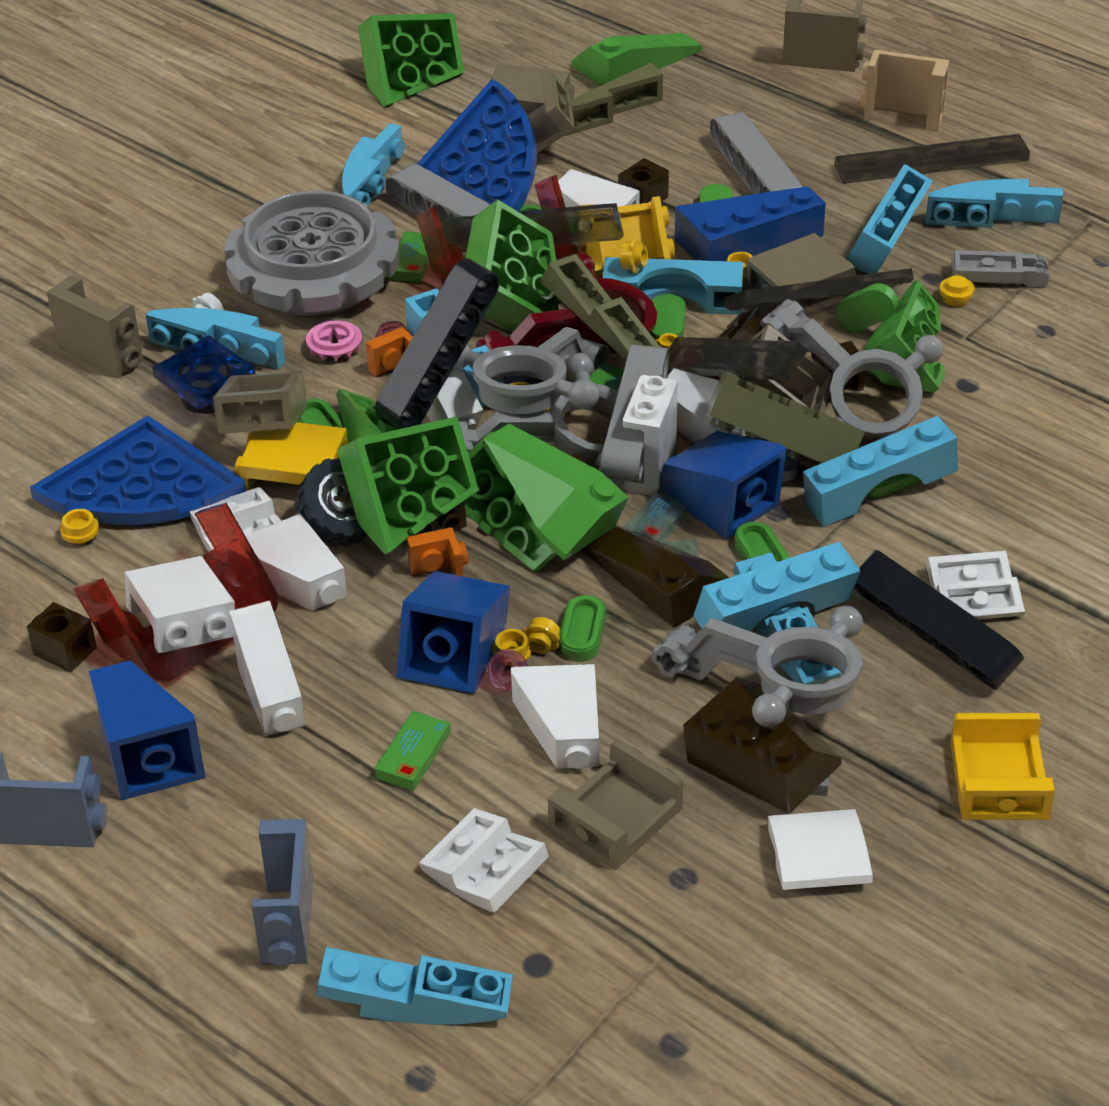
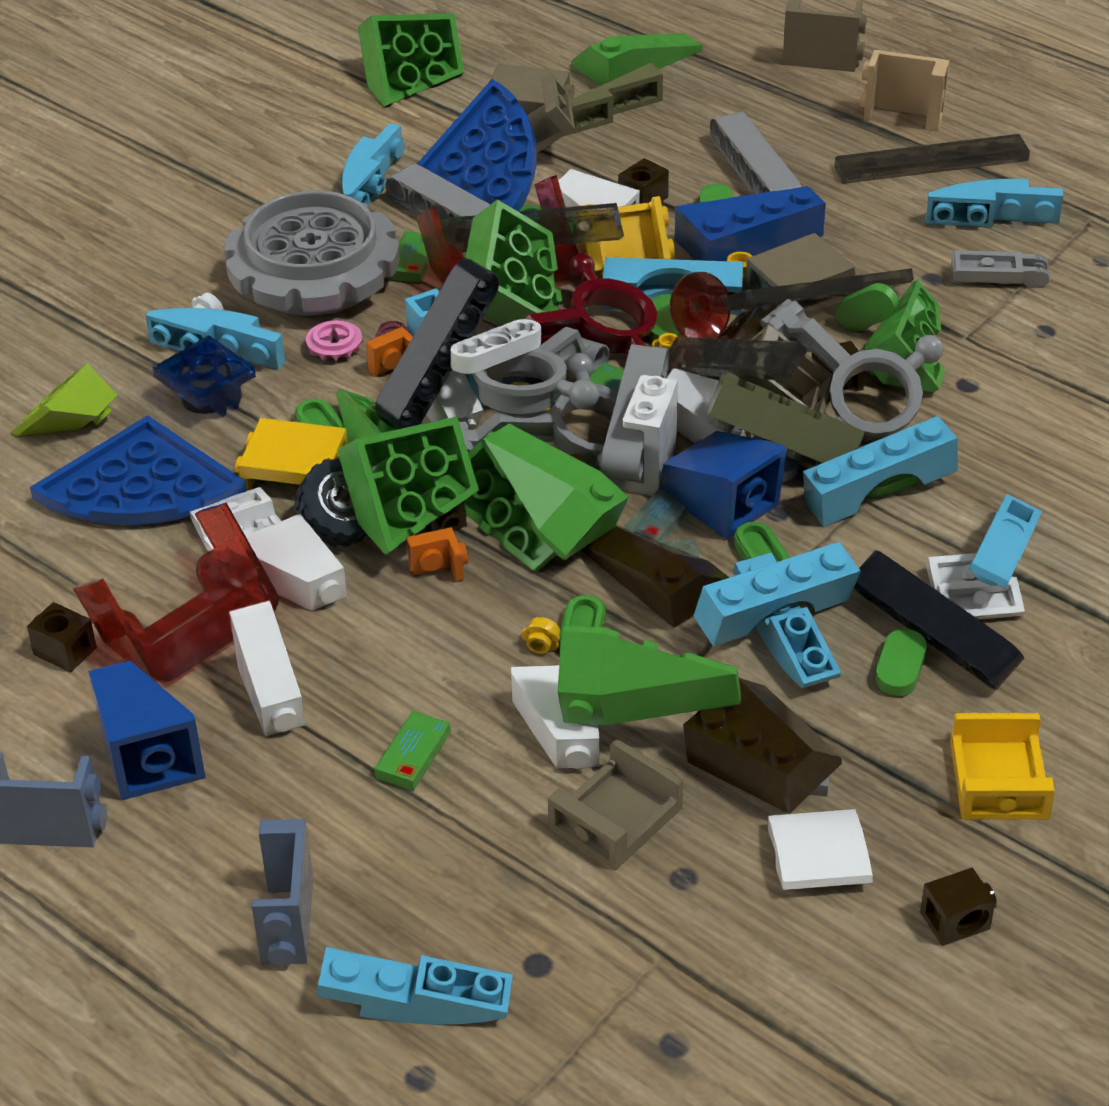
dark tan panel [47,275,143,378] -> none
yellow plate [60,509,99,544] -> none
white panel [124,556,235,653] -> none
dark tan window [213,370,308,434] -> none
blue slope [396,571,510,693] -> none
white slope [419,808,549,913] -> none
clear pink plate [487,649,528,691] -> none
yellow plate [491,629,531,666] -> none
olive slope [540,254,660,361] -> none
yellow plate [620,239,648,274] -> none
light grey piece [651,606,863,728] -> none
medium azure brick [846,164,933,277] -> none
yellow plate [939,275,975,307] -> none
none -> lime slope [11,363,118,437]
none -> white beam [451,319,541,374]
none -> bright green wedge [557,625,741,725]
none -> clear red dish [670,272,731,342]
none -> bright green tile [875,629,927,697]
none -> dark brown brick [920,867,997,946]
none -> medium azure slope [969,494,1042,588]

